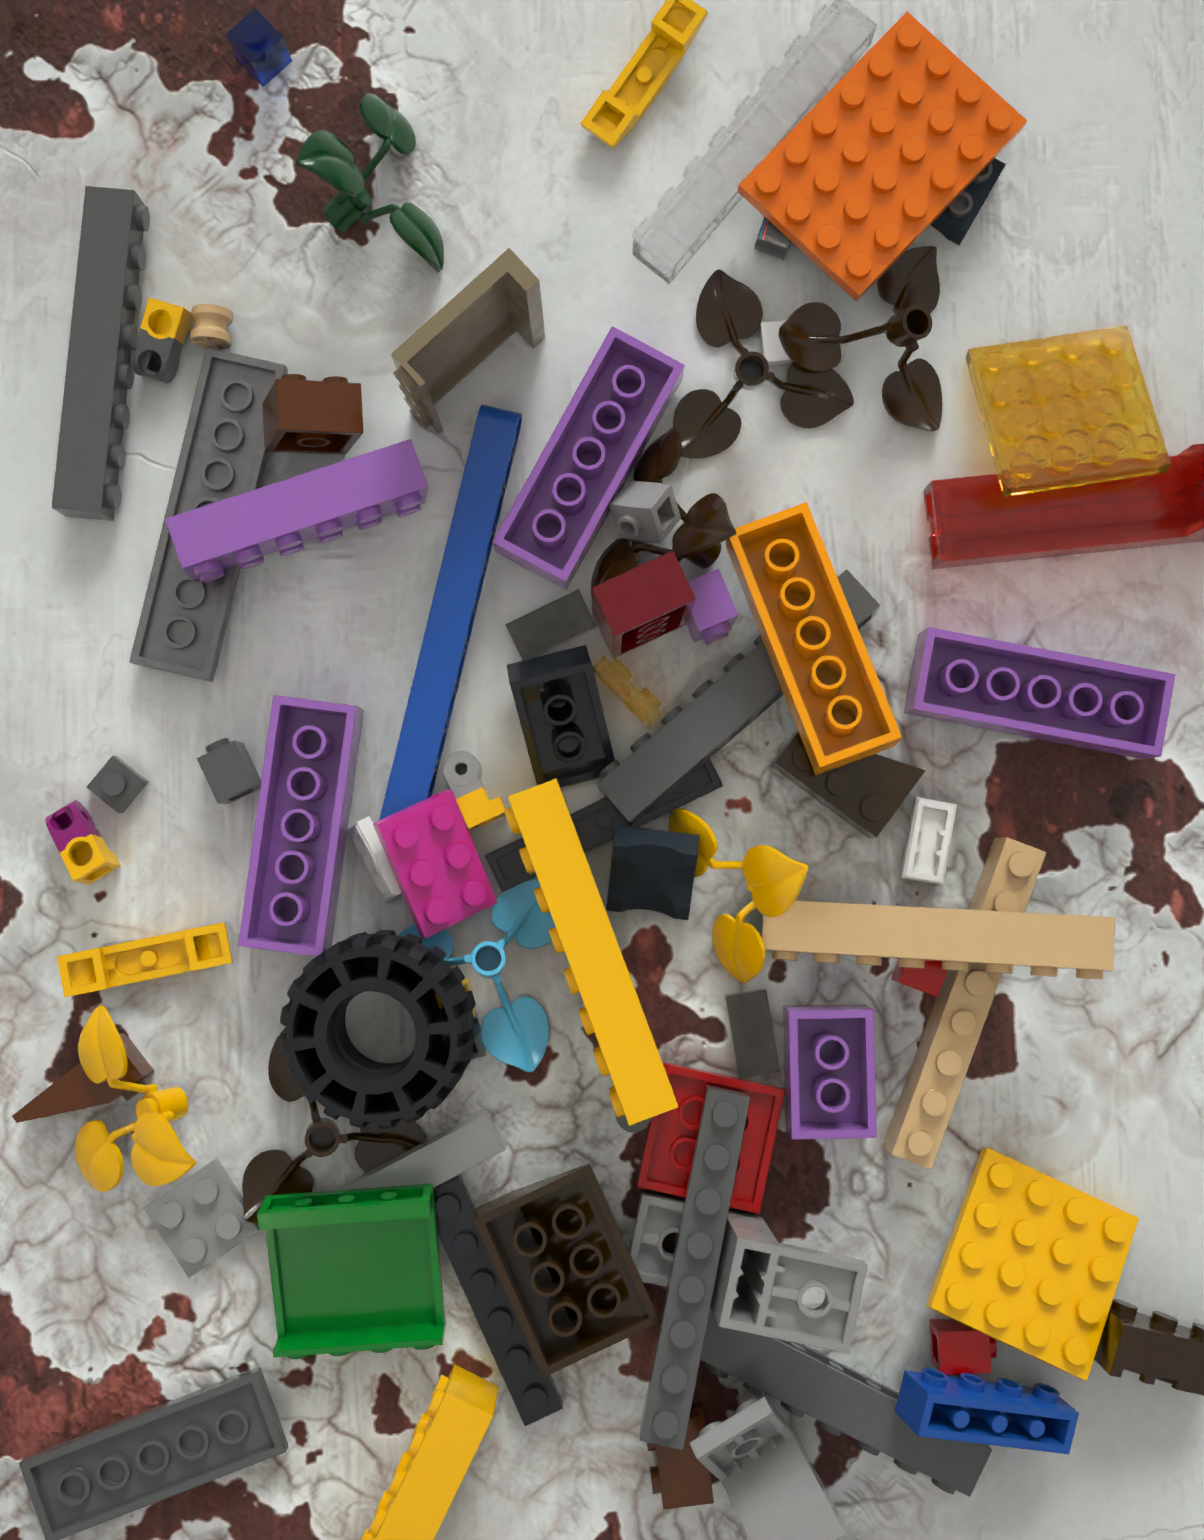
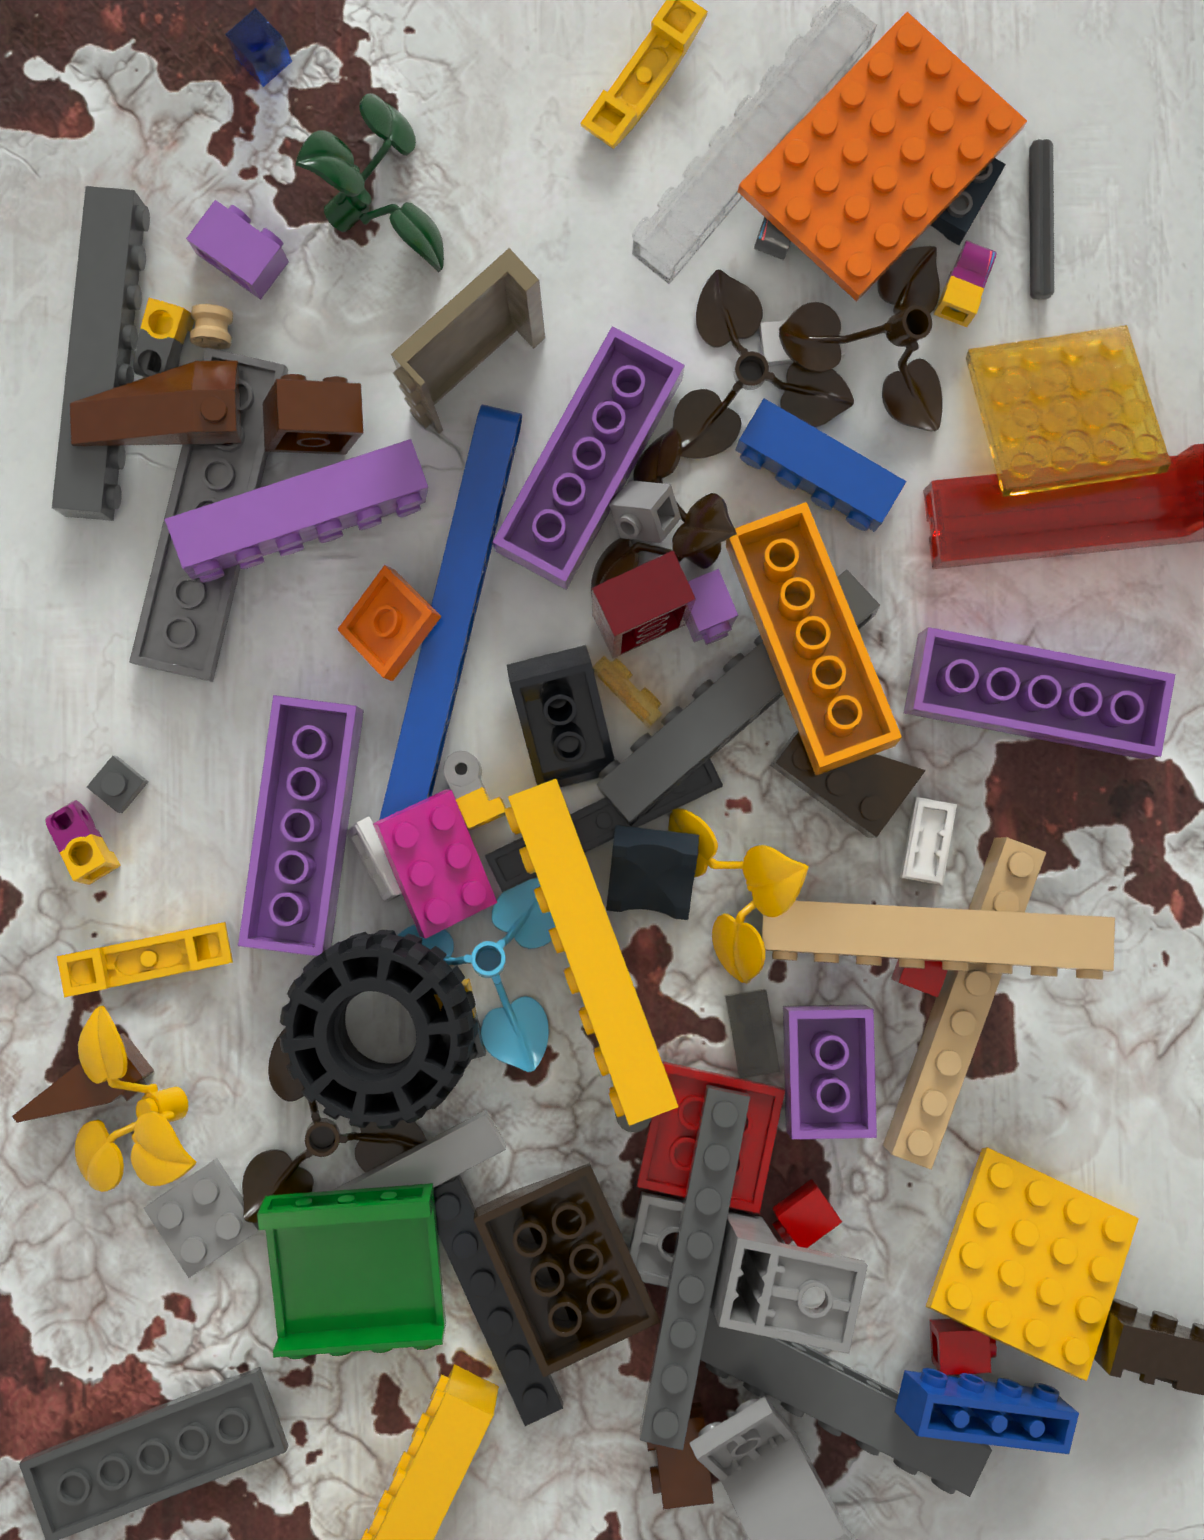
dark grey brick [196,738,261,805] -> none
clear smoke plate [505,589,596,660] -> none
none -> reddish brown wedge [70,361,242,446]
none -> medium lavender brick [186,200,289,300]
none -> orange plate [337,565,442,681]
none -> blue brick [735,398,907,532]
none -> red brick [773,1179,842,1248]
none -> leg [934,240,997,327]
none -> dark grey axle [1029,139,1054,300]

